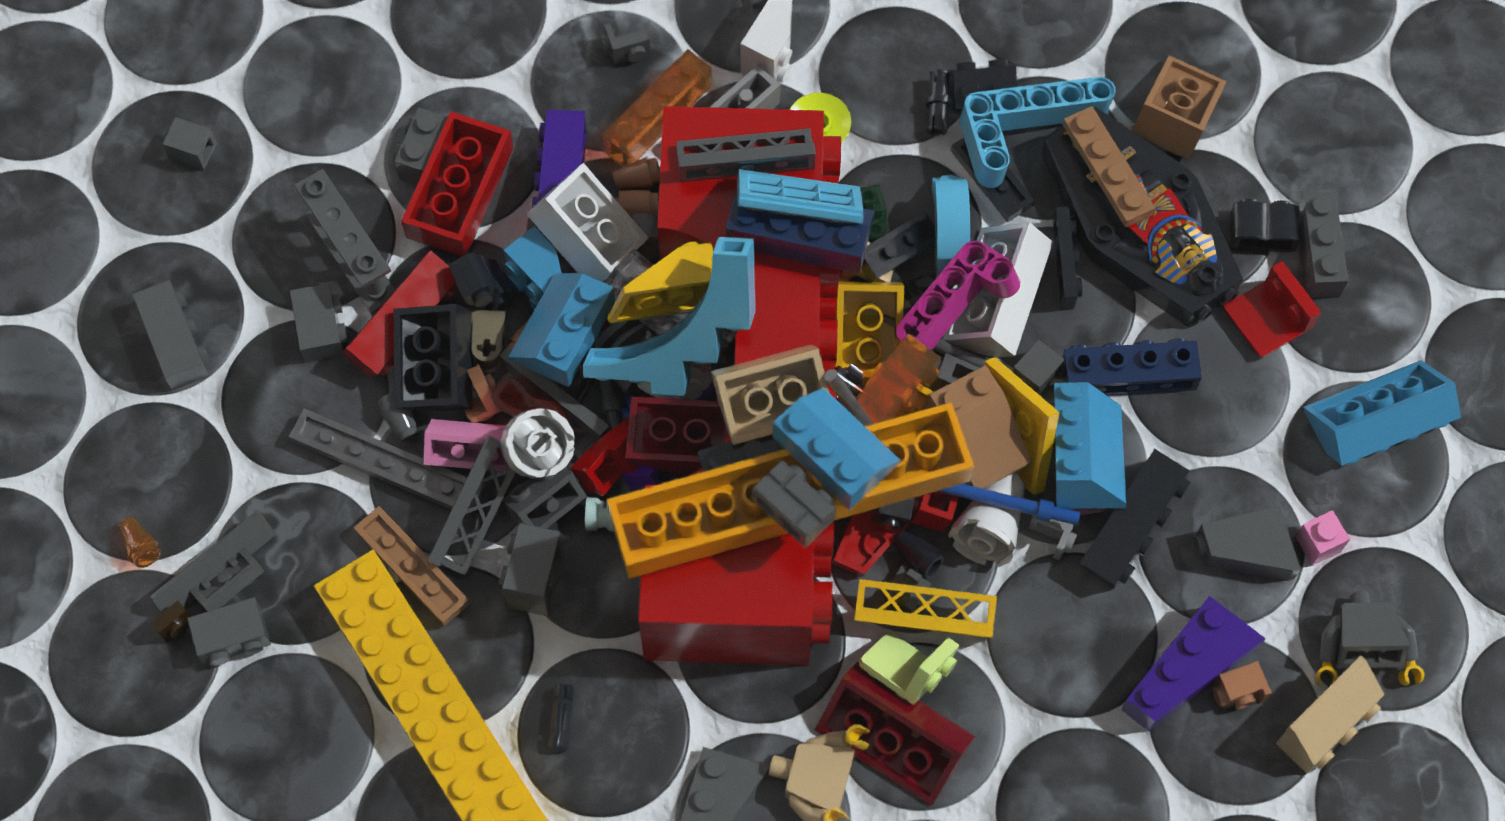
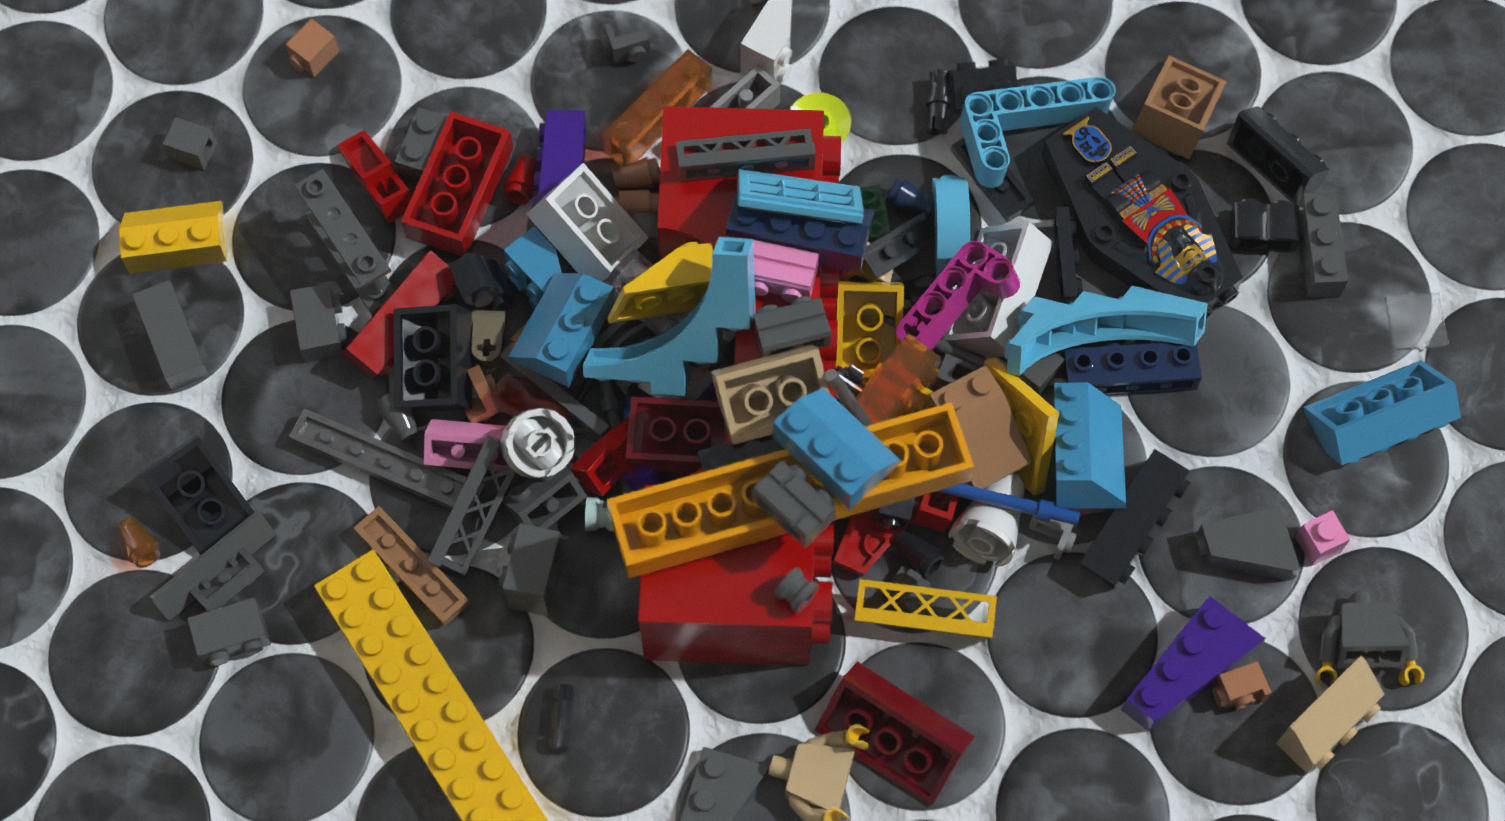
dark brown plate [150,601,191,642] -> none
yellowish green bracket [859,632,960,705] -> none
medium nougat plate [1063,106,1156,227] -> none
red bracket [1223,261,1321,359] -> none
none -> yellow slope [119,201,227,274]
none -> black slope [142,434,254,555]
none -> nougat brick [286,18,339,77]
none -> red slope [337,130,412,223]
none -> red cone [503,155,537,205]
none -> bright pink brick [753,239,819,303]
none -> dark grey brick [753,296,832,358]
none -> dark grey wheel [775,567,820,613]
none -> dark blue cone [885,178,934,216]
none -> medium azure arch [1004,286,1208,376]
none -> black slope [1226,106,1329,205]
none -> clear piece [1385,291,1449,352]

